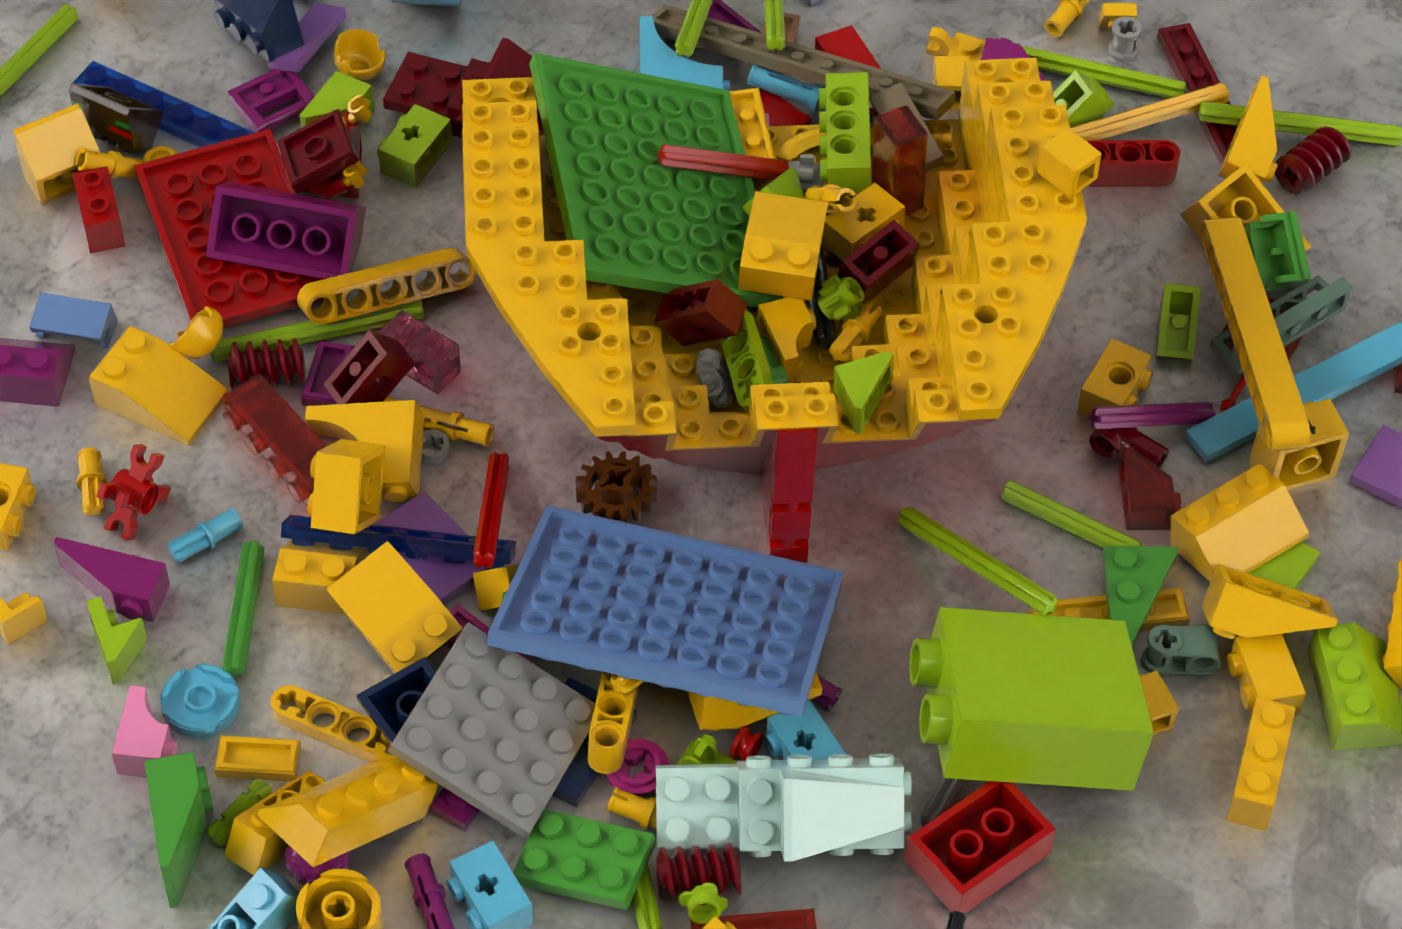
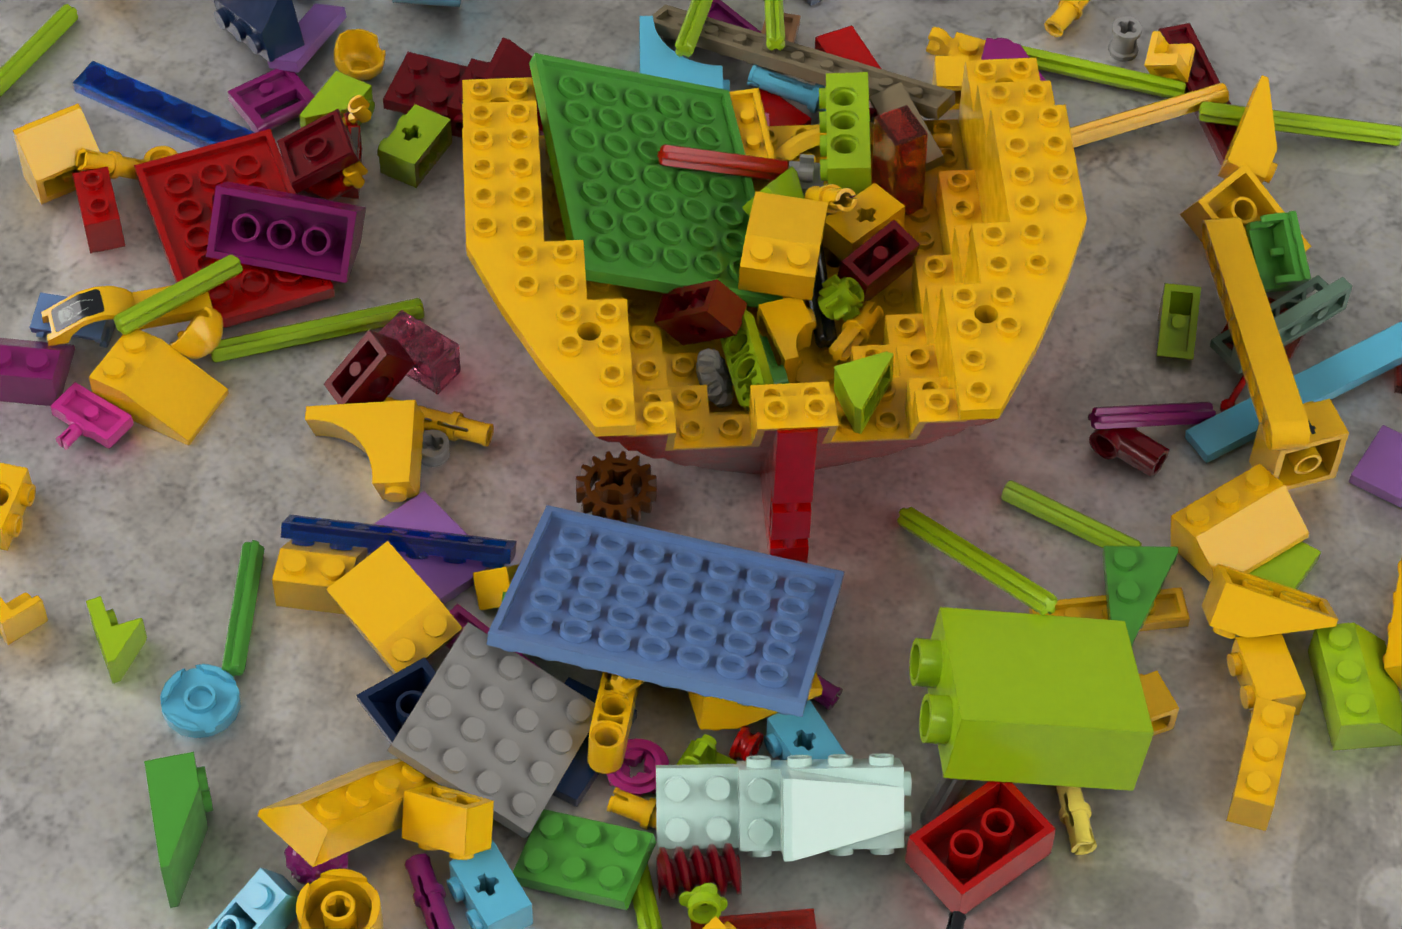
magenta slope [54,537,170,622] -> none
dark brown slope [69,84,164,154] -> none
yellow axle [76,447,107,516] -> none
red pin [96,444,171,540] -> none
bright pink arch [112,685,177,778] -> none
medium azure axle [167,507,243,562] -> none
lime axle [206,778,272,847] -> none
yellow tile [214,735,301,781] -> none
clear red brick [223,374,327,506] -> none
yellow slope [224,770,326,876] -> none
dark red piece [228,338,306,389] -> none
yellow beam [270,685,397,763] -> none
yellow beam [297,248,476,325] -> none
magenta tile [301,341,355,406] -> none
yellow brick [307,439,386,534] -> none
red axle [473,452,510,568] -> none
yellow brick [1037,127,1102,198] -> none
lime slope [1053,70,1115,127] -> none
yellow brick [1077,339,1154,416] -> none
red beam [1087,140,1181,187] -> none
yellow plate [1098,3,1137,31] -> none
clear red slope [1119,447,1181,530] -> none
sand green piece [1141,624,1221,676] -> none
dark red piece [1275,126,1352,195] -> none
none -> yellow piece [41,285,213,346]
none -> dark pink plate [50,382,134,450]
none -> lime axle [113,254,243,335]
none -> yellow brick [402,783,494,860]
none -> light yellow pin [1054,785,1097,855]
none -> yellow panel [1144,31,1195,82]

